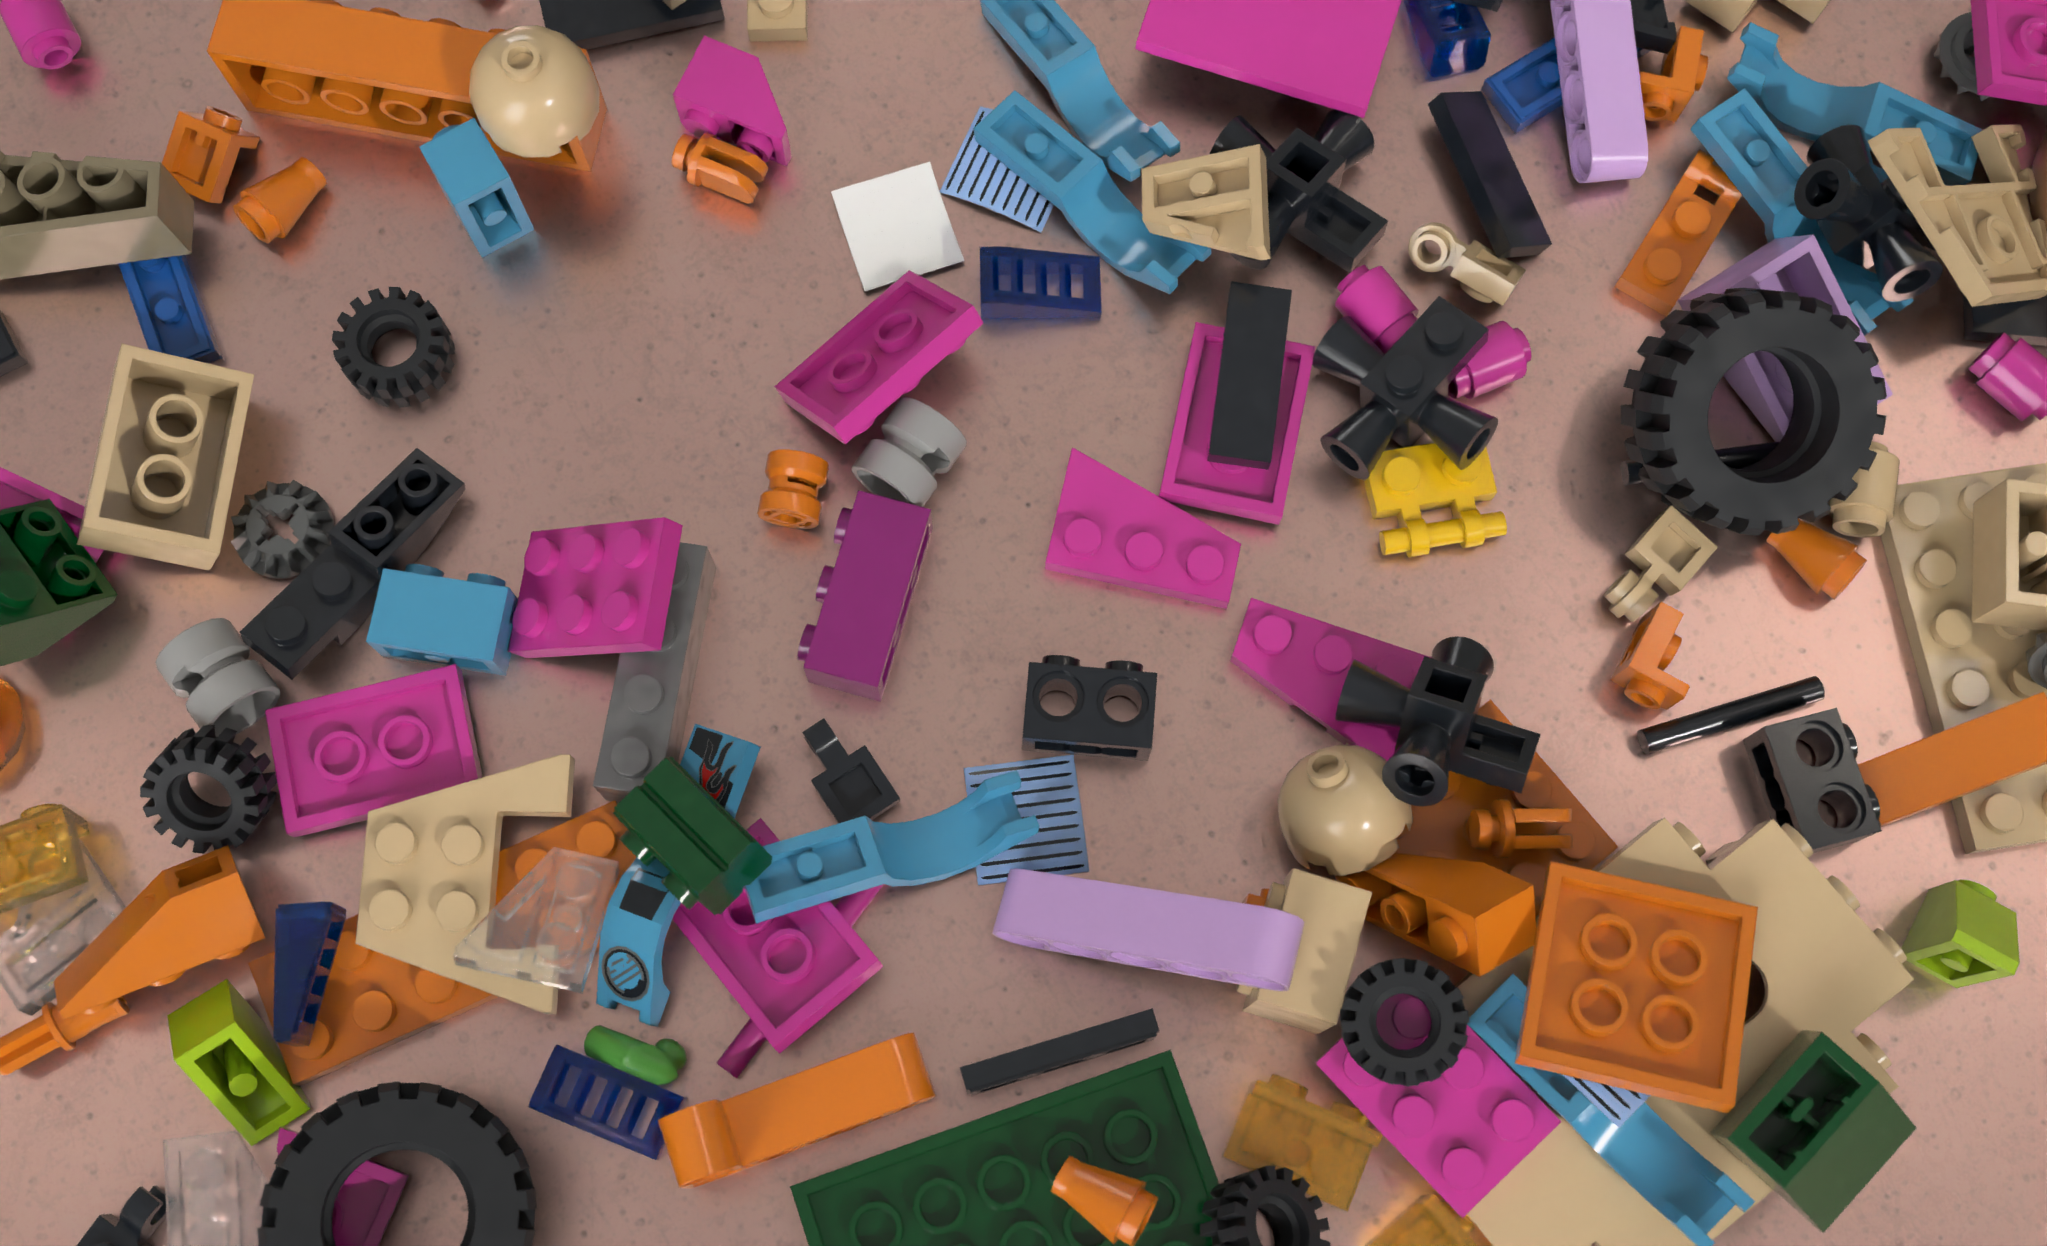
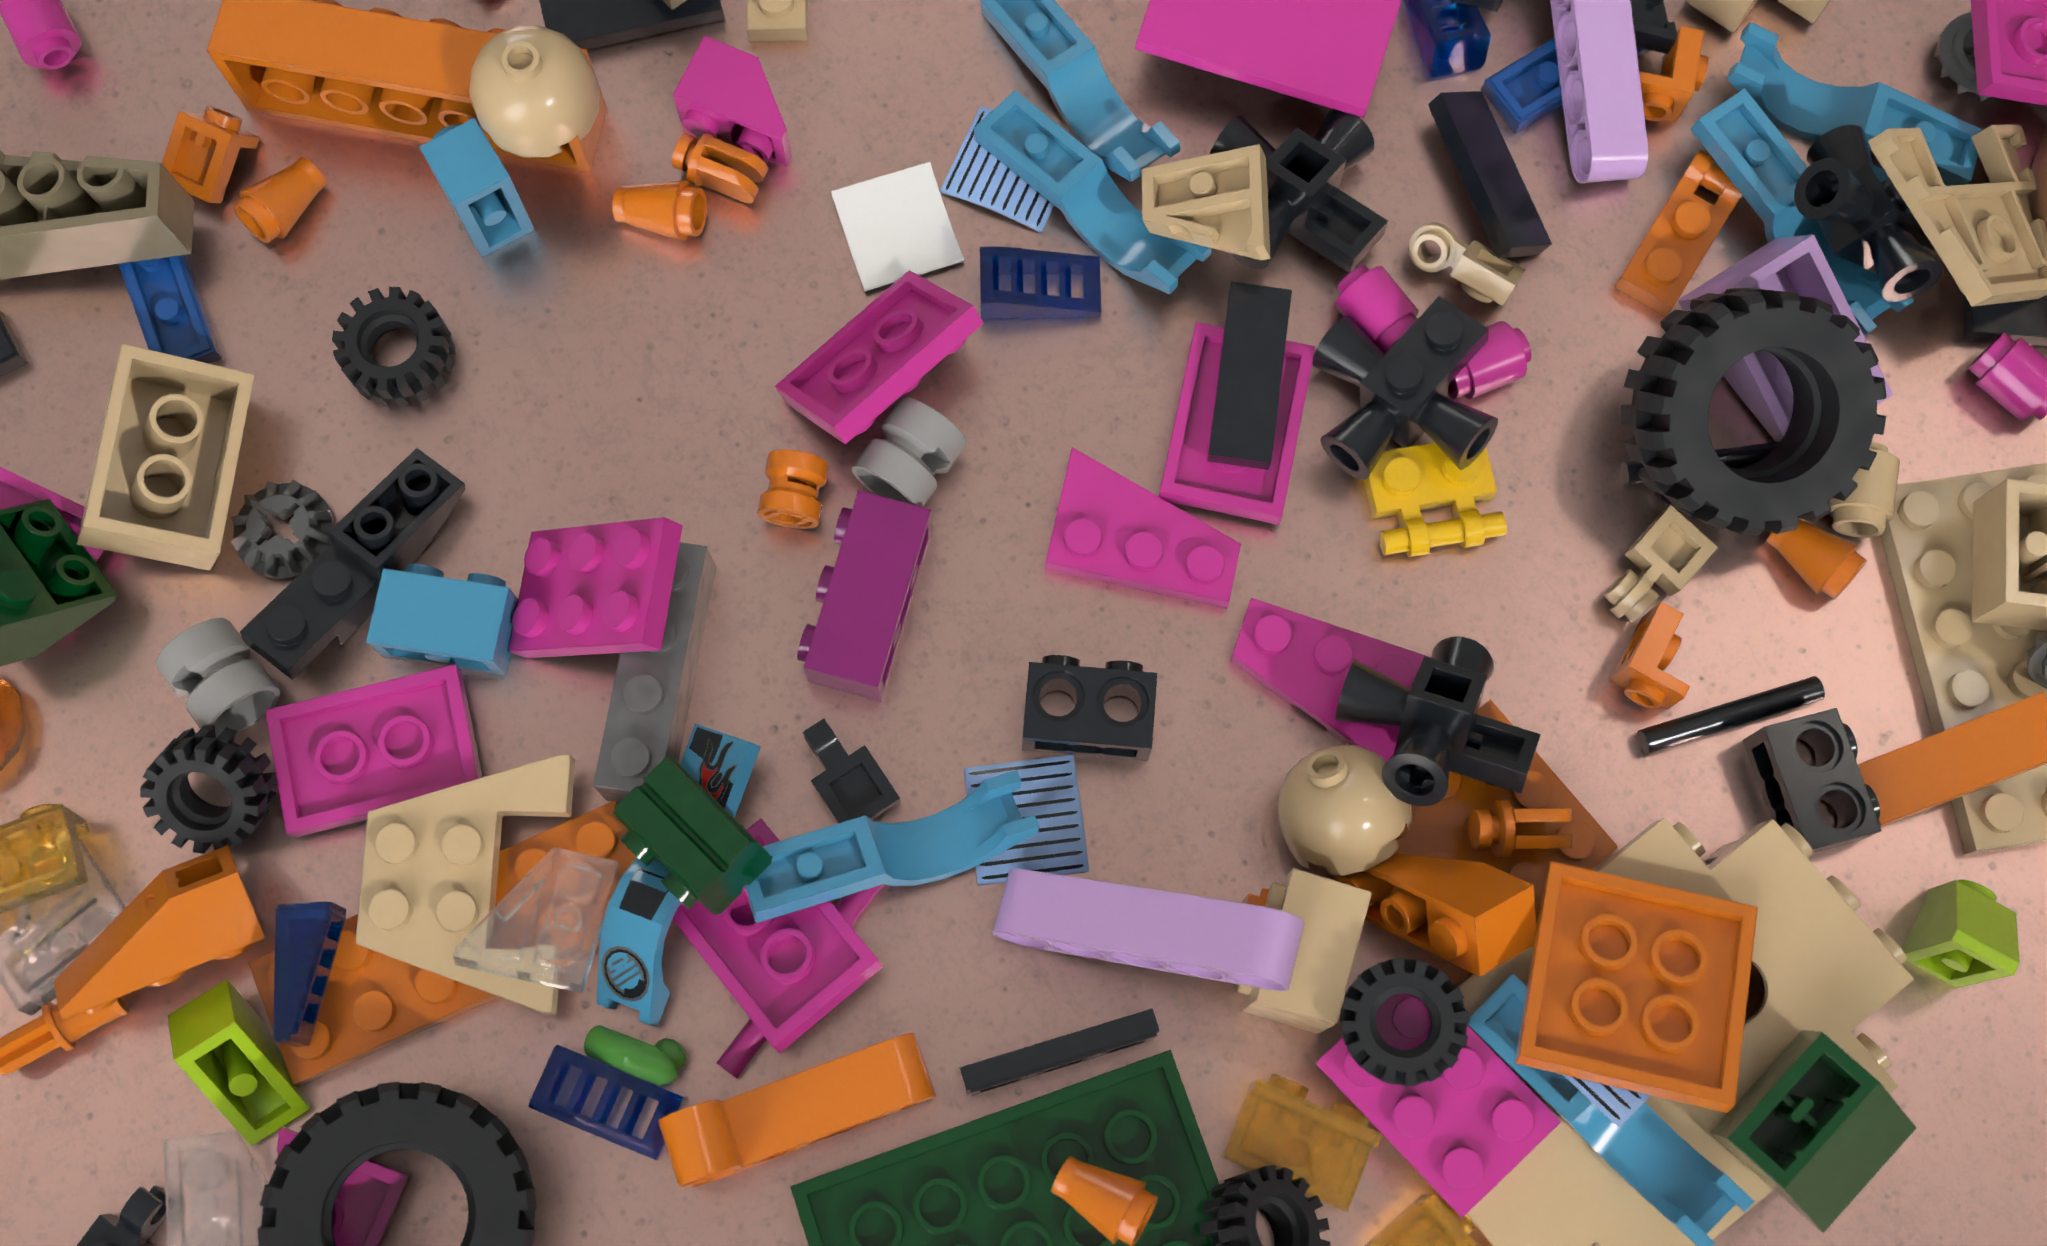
none -> orange cone [612,180,707,241]

